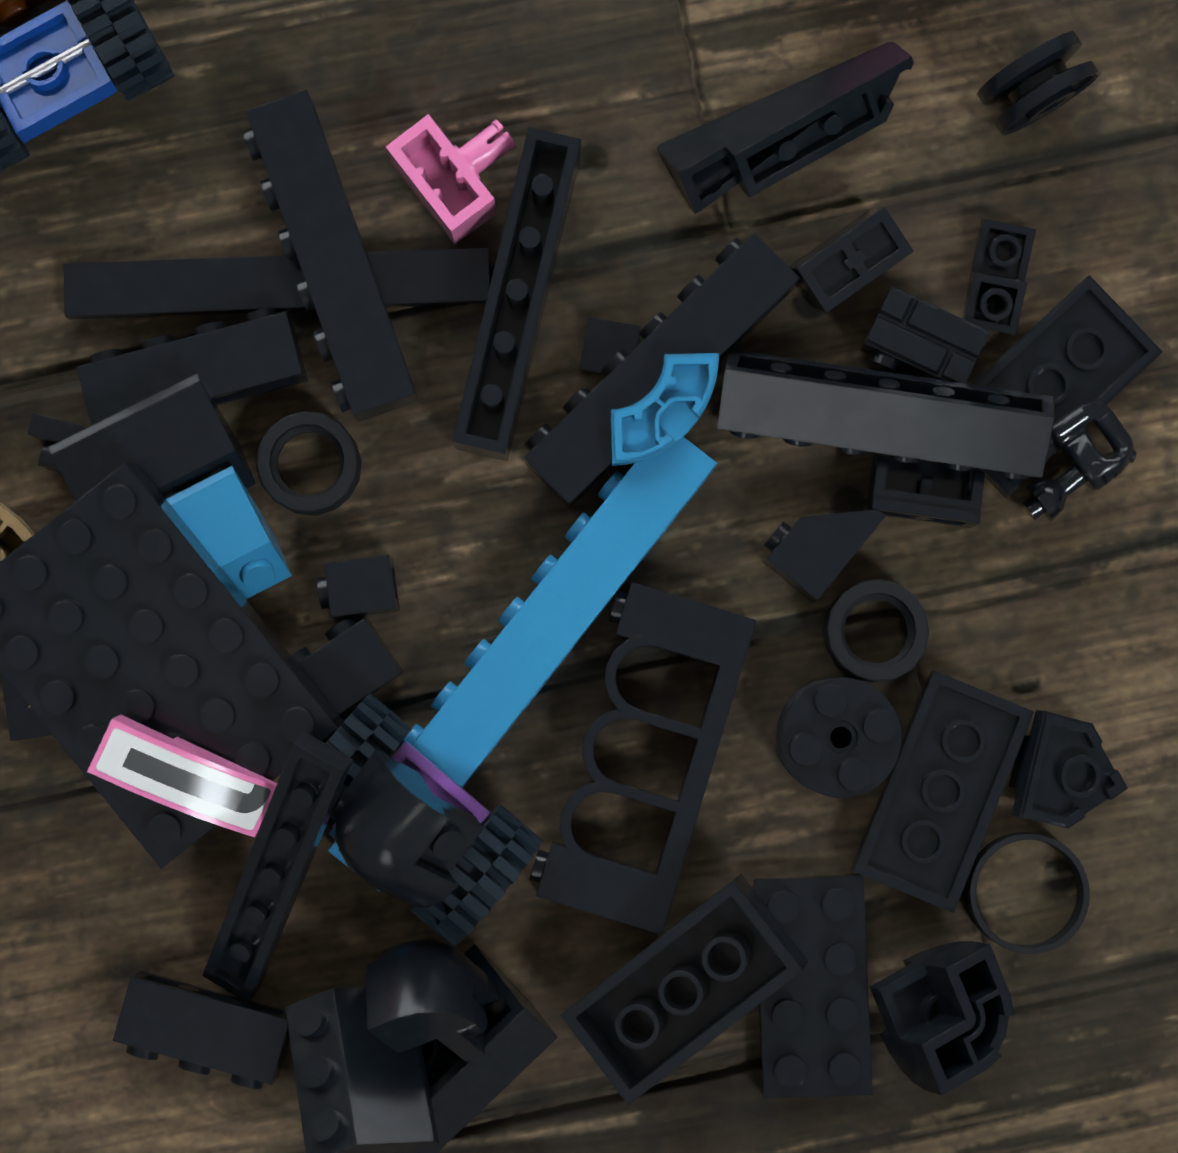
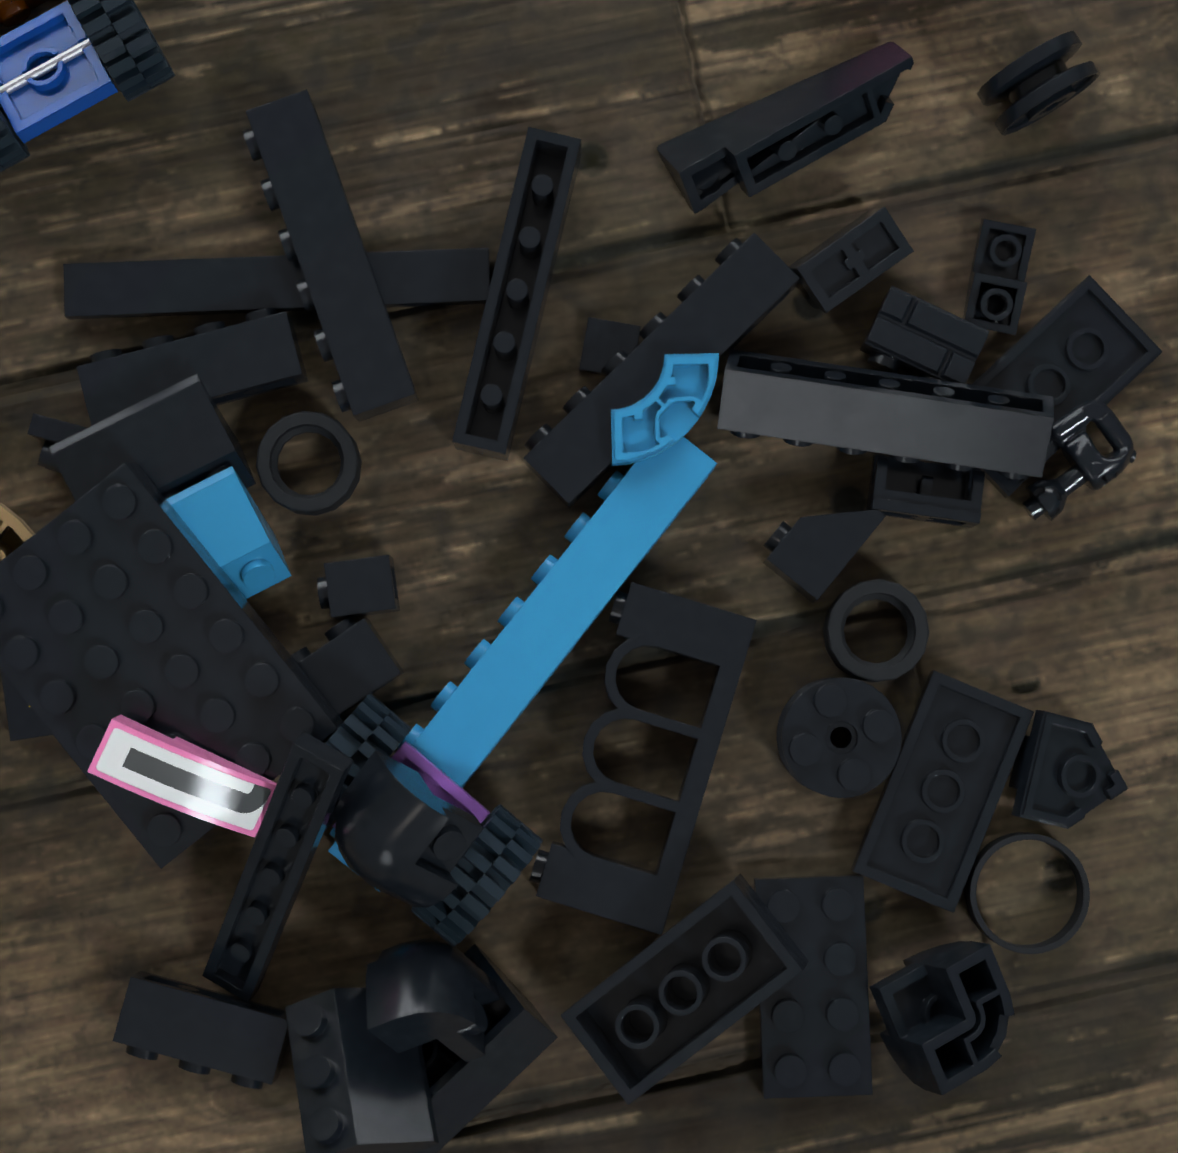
bright pink brick [386,114,516,245] -> none

